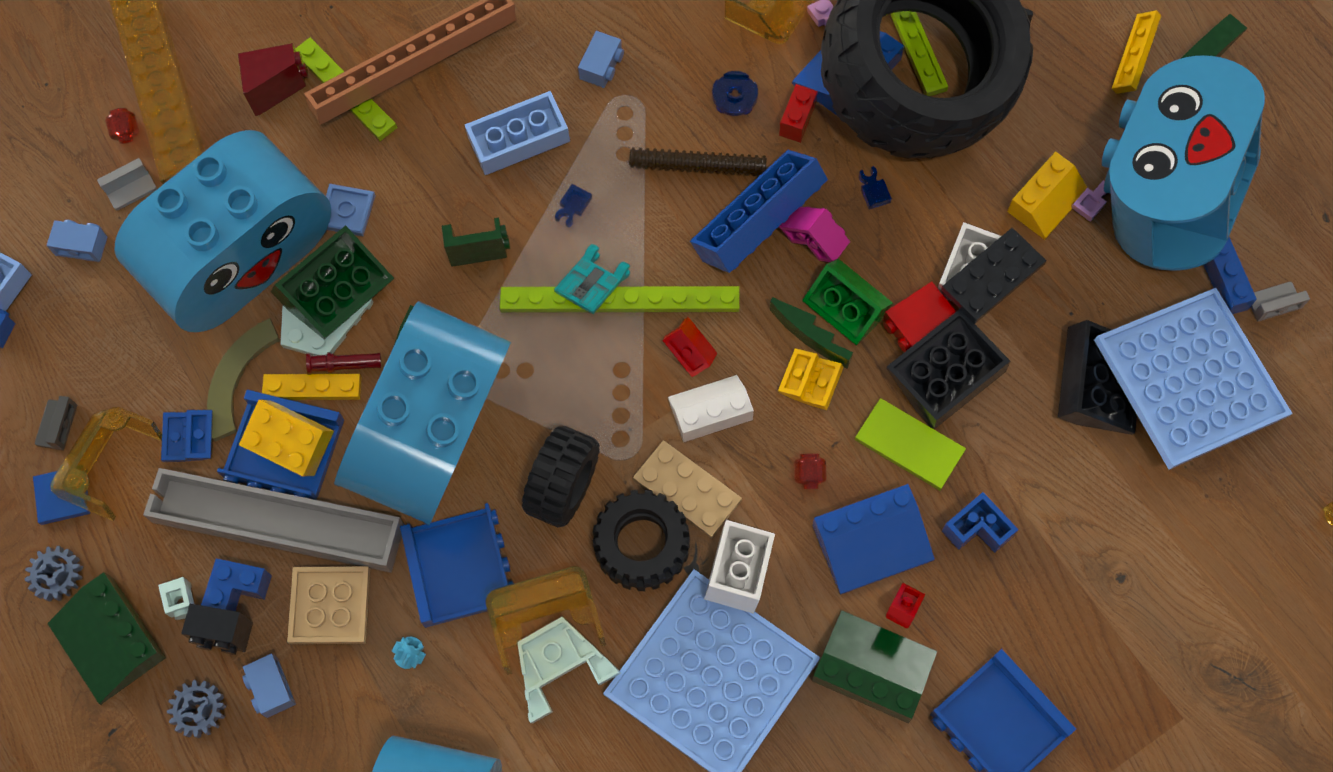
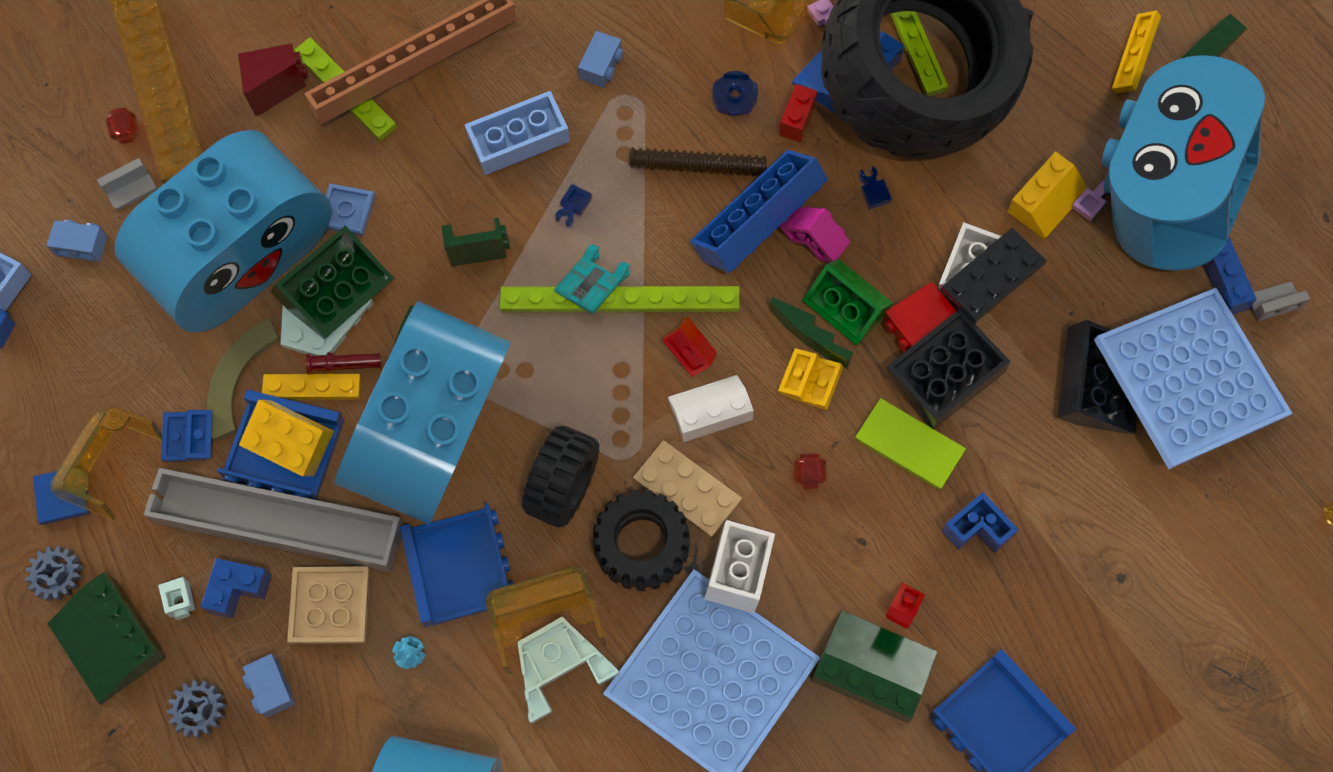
dark grey panel [35,396,78,451] -> none
black brick [181,603,253,655] -> none
blue slope [812,484,935,595] -> none

